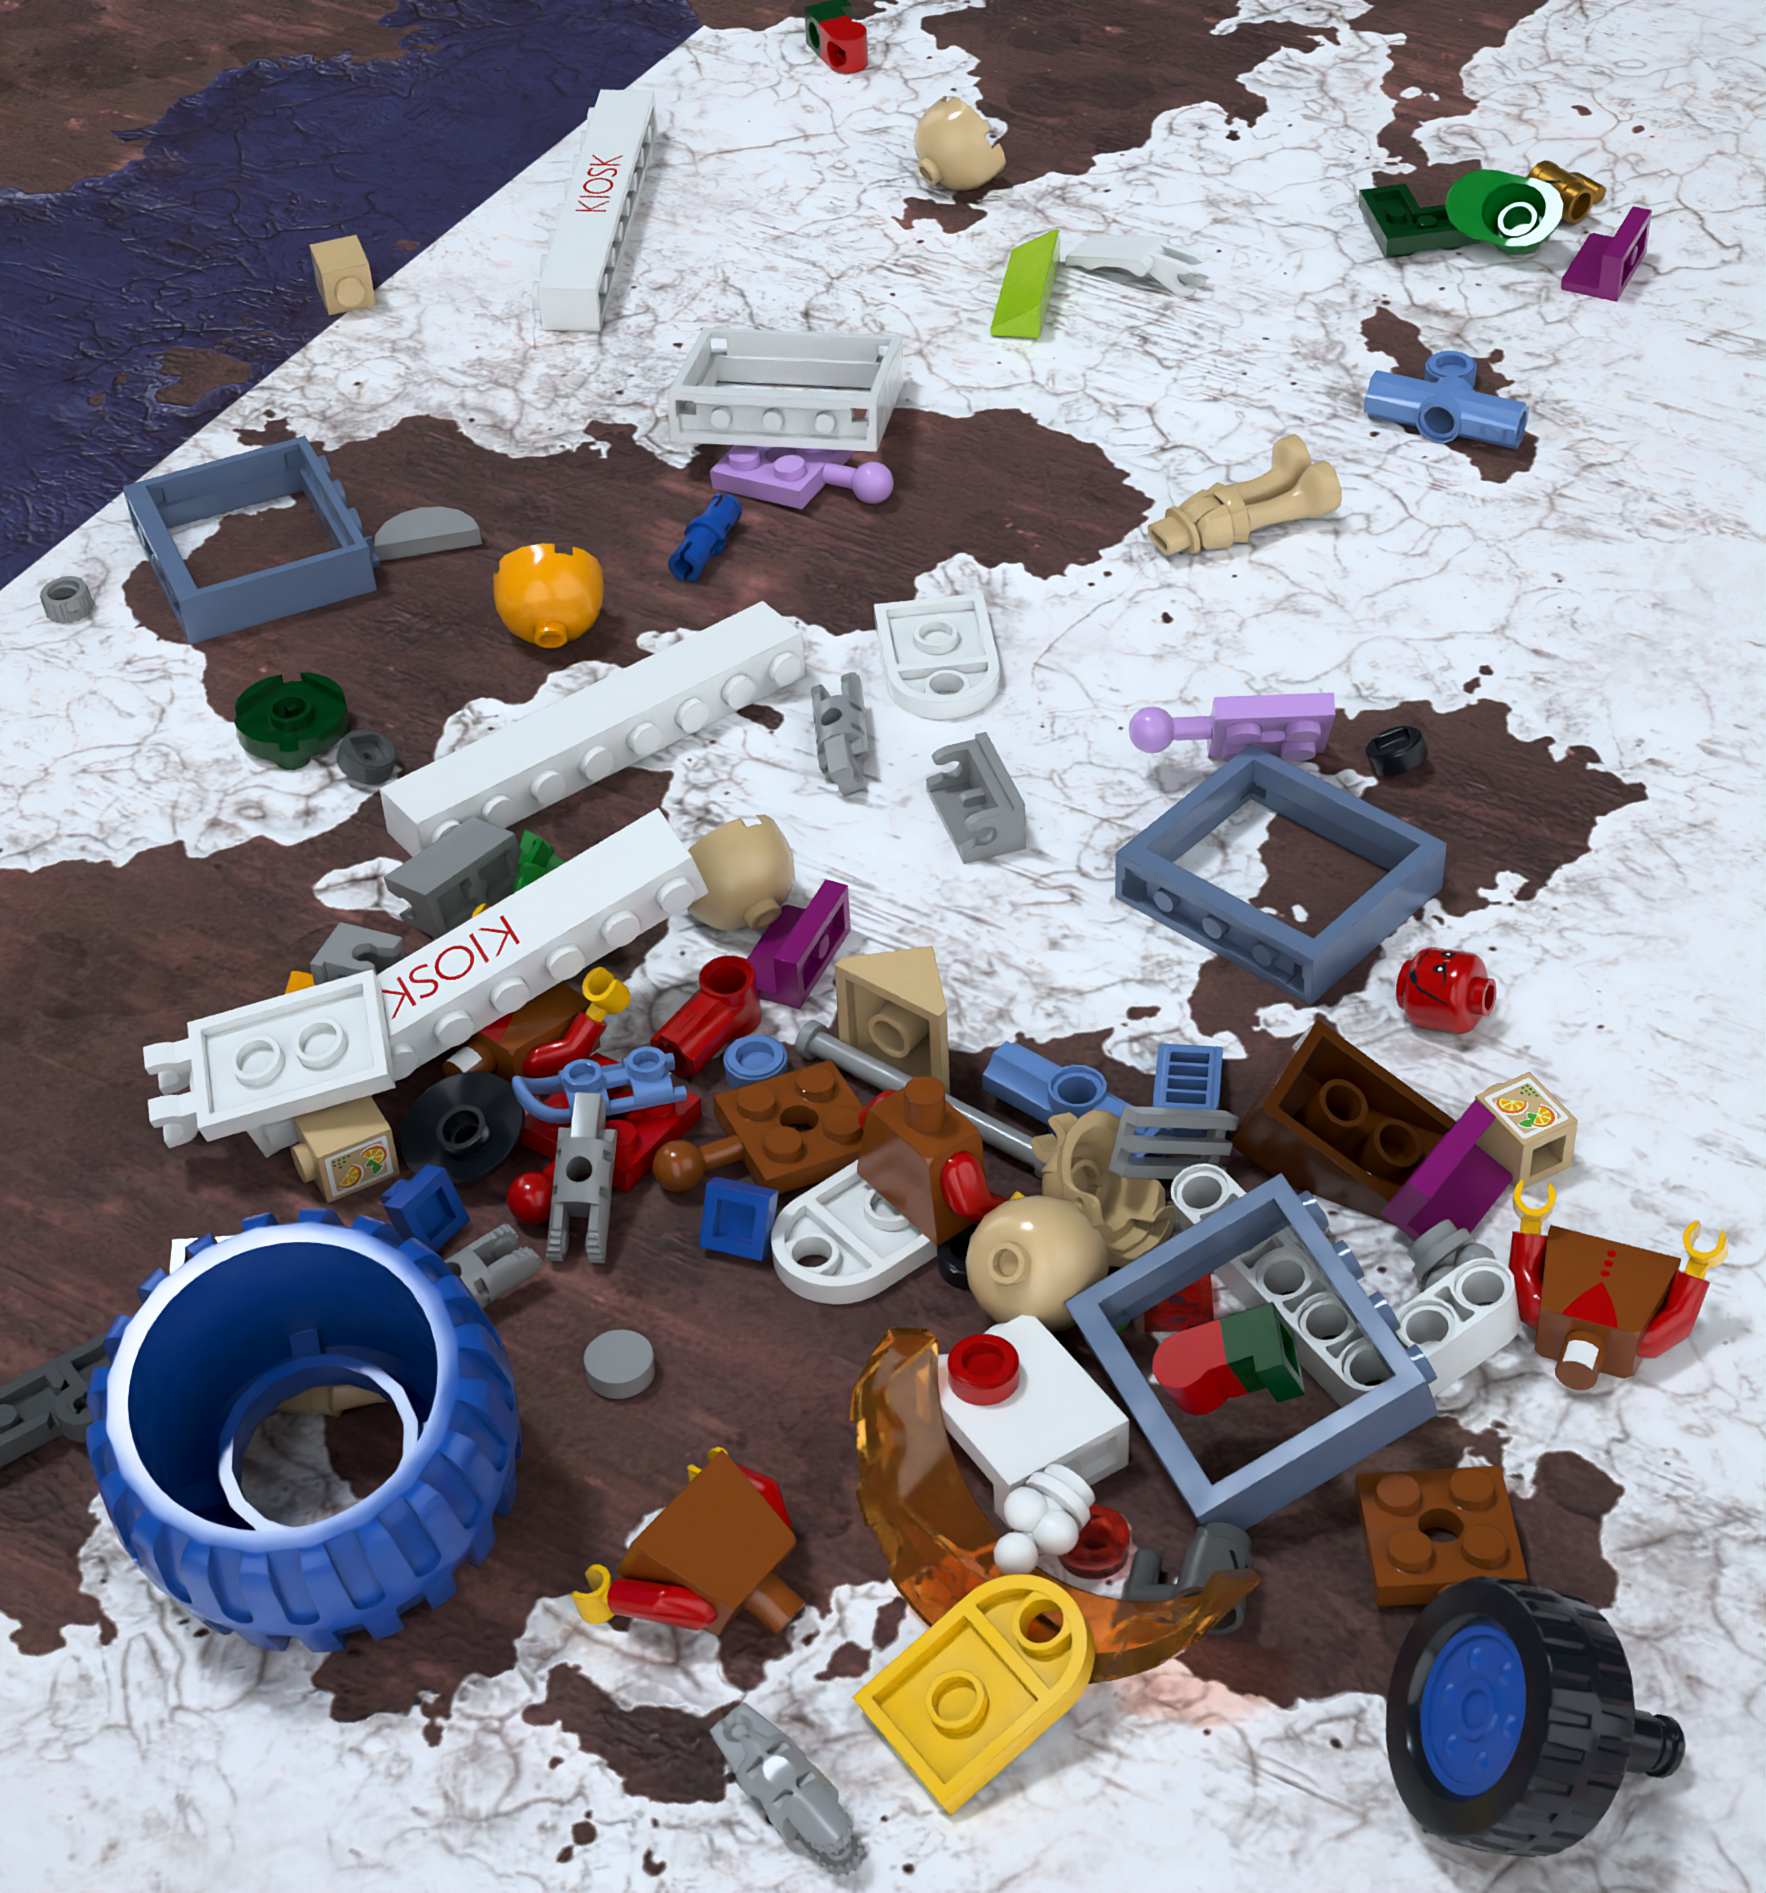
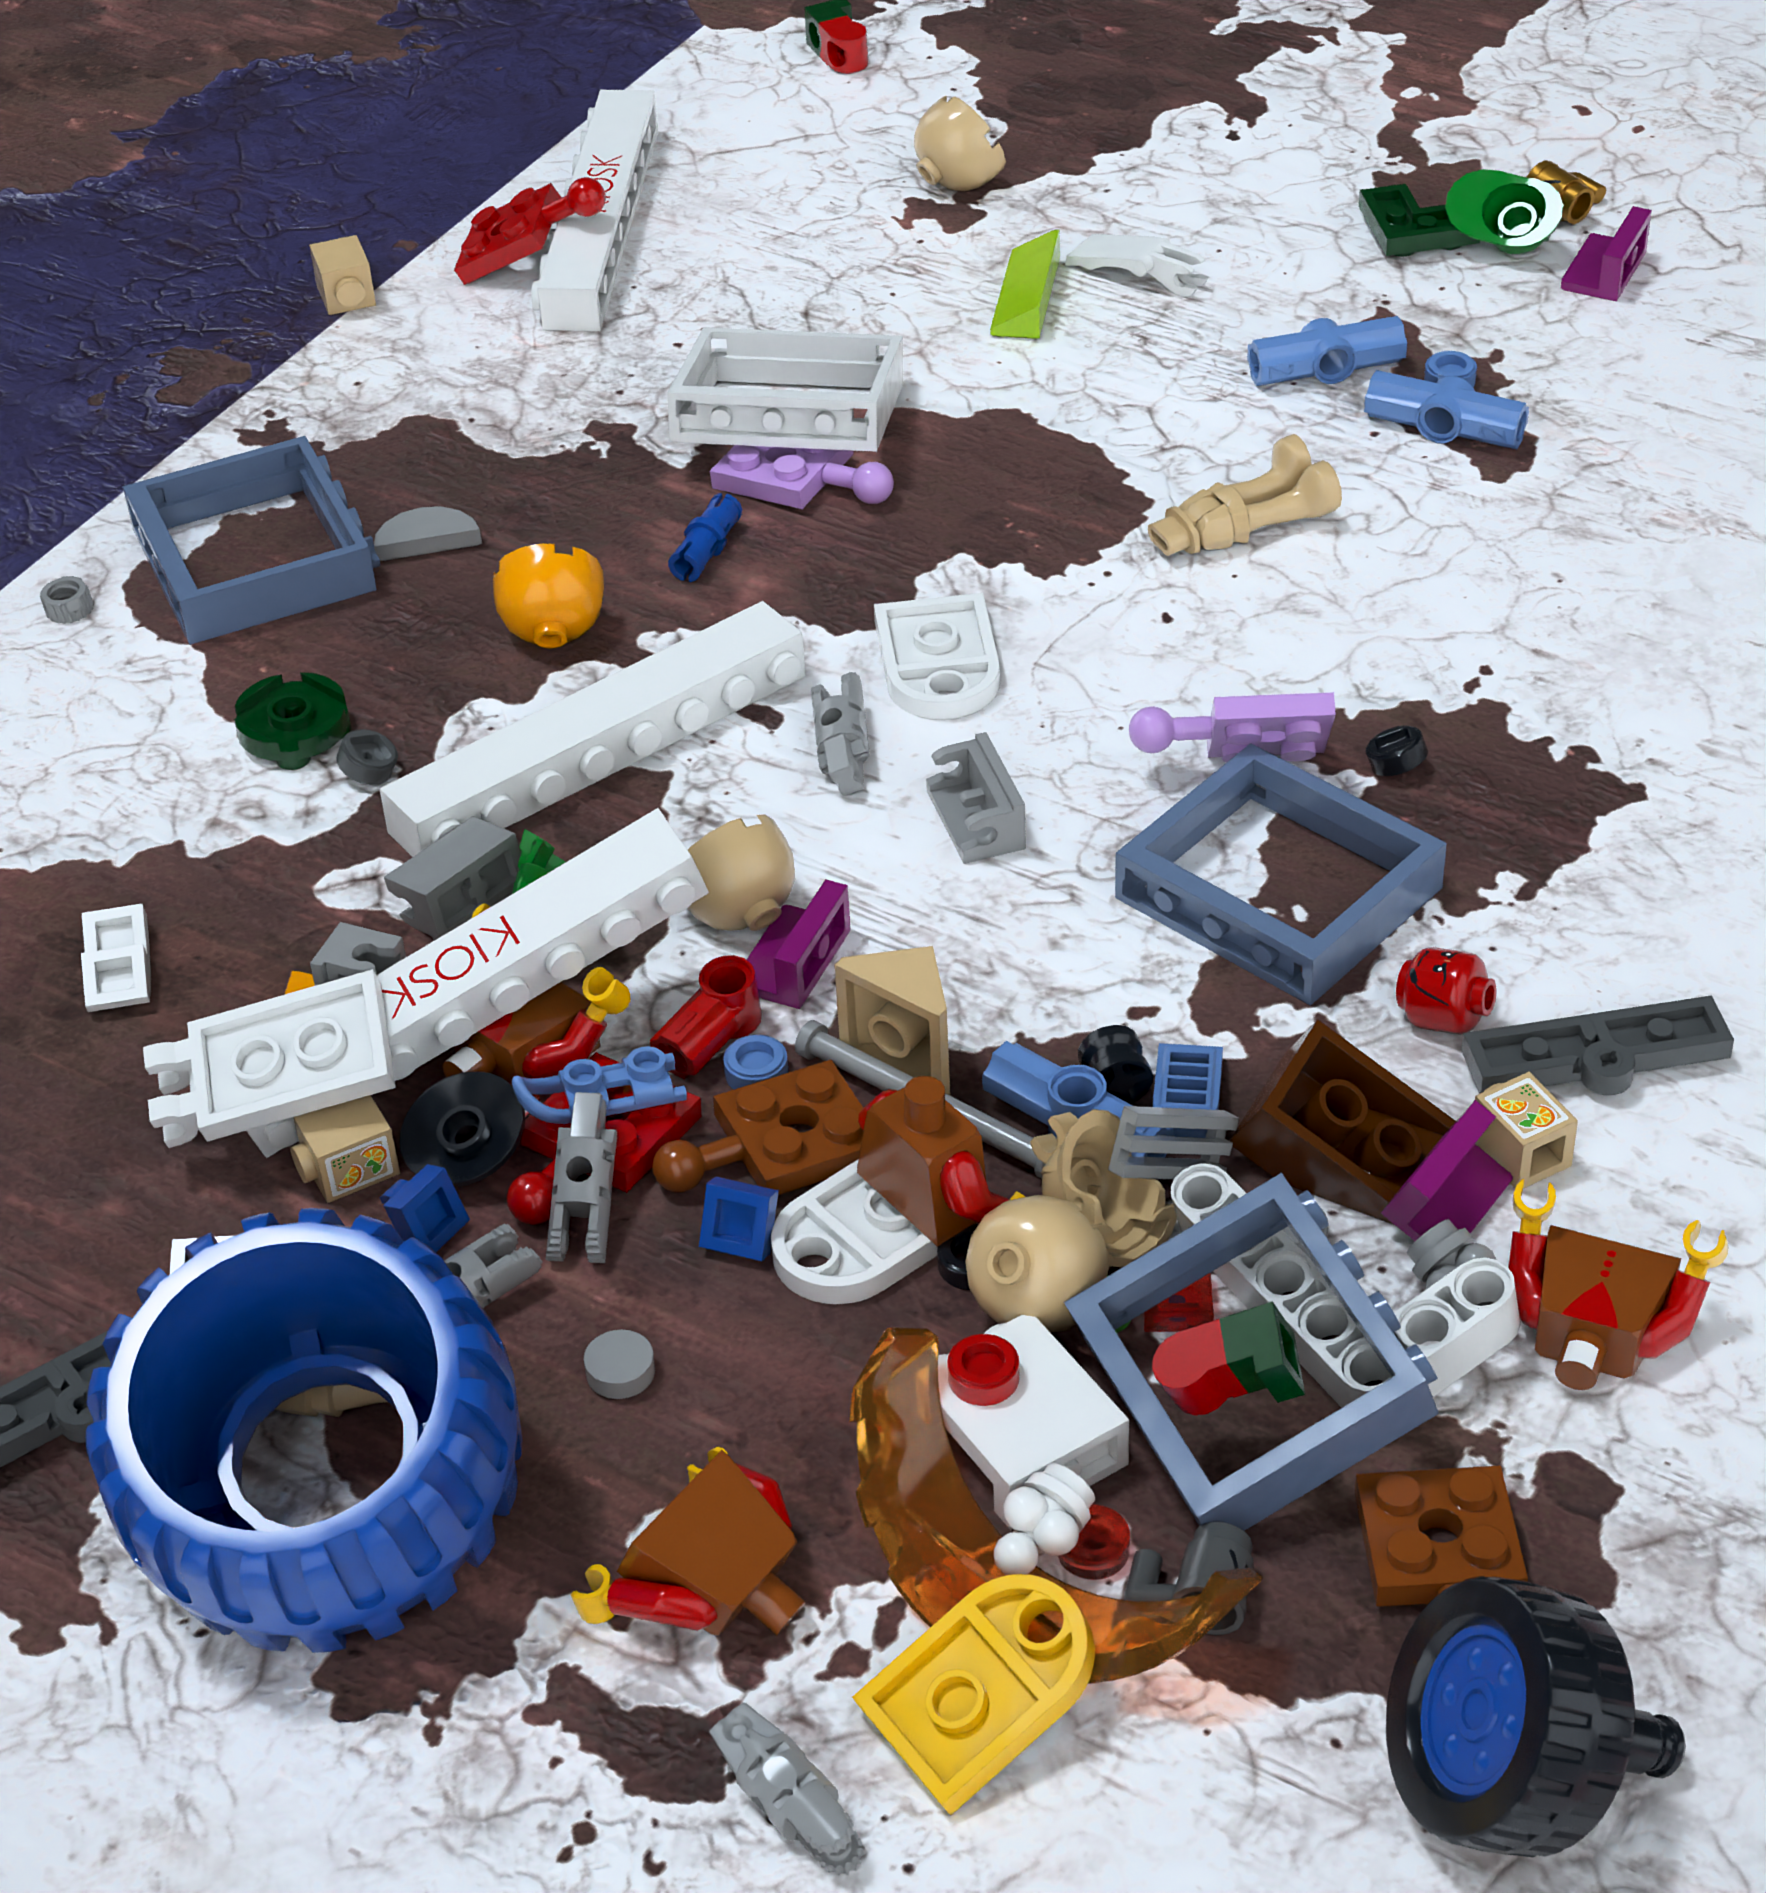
none -> white slope [81,904,151,1012]
none -> red plate [454,177,606,285]
none -> black wheel [1078,1025,1153,1104]
none -> medium blue piece [1247,316,1407,386]
none -> dark grey hinge [1462,995,1734,1095]

